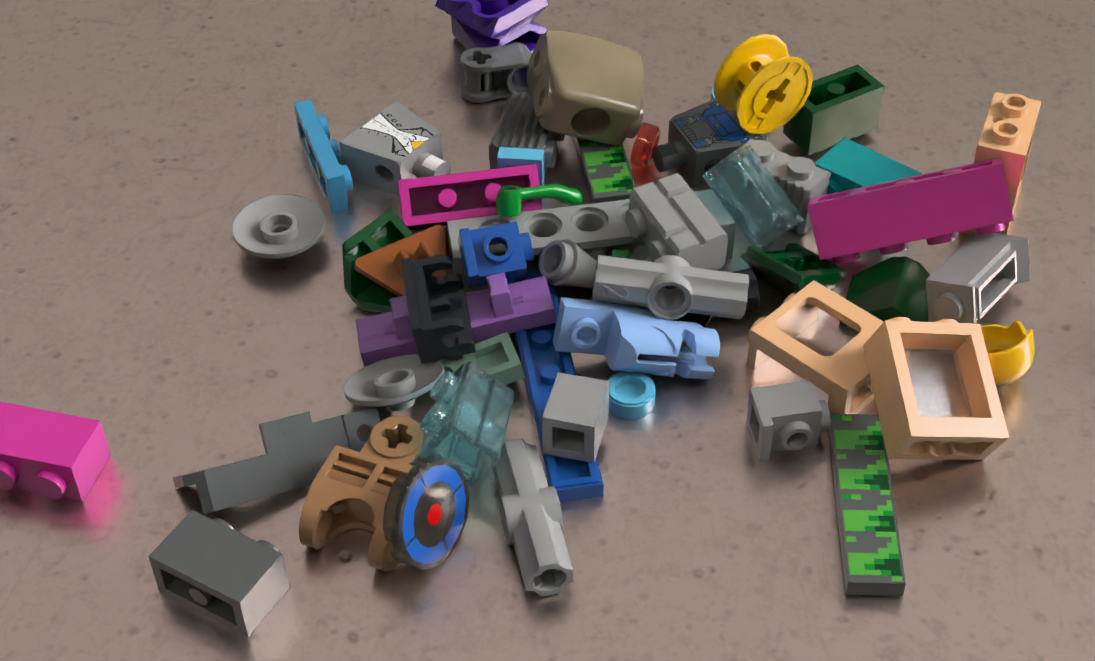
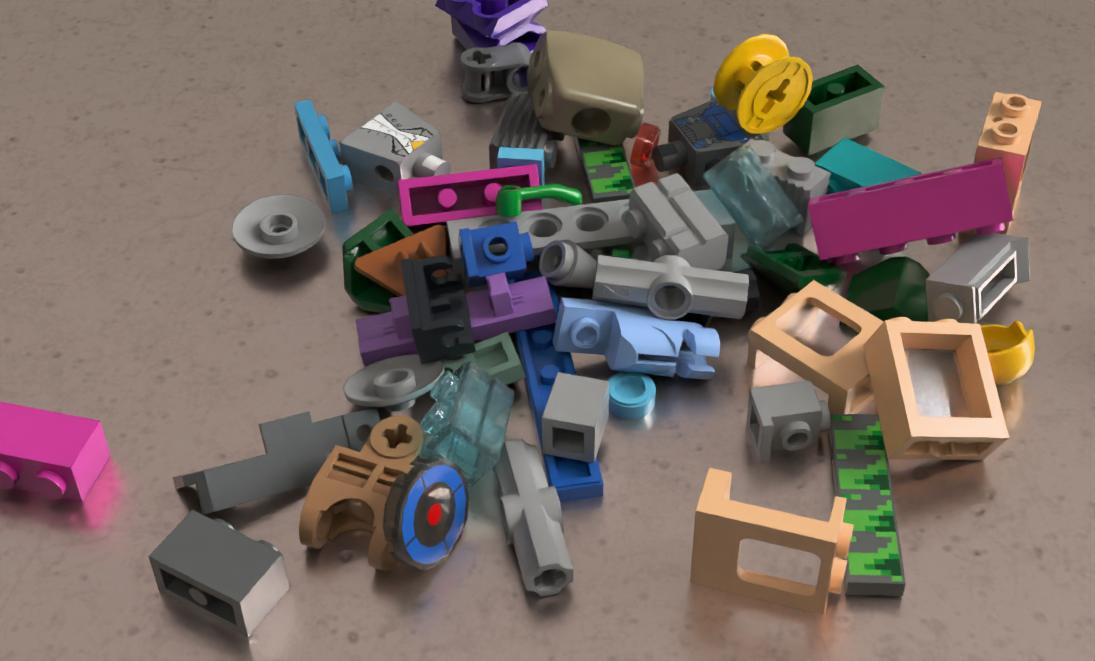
none -> light nougat window [690,467,854,614]

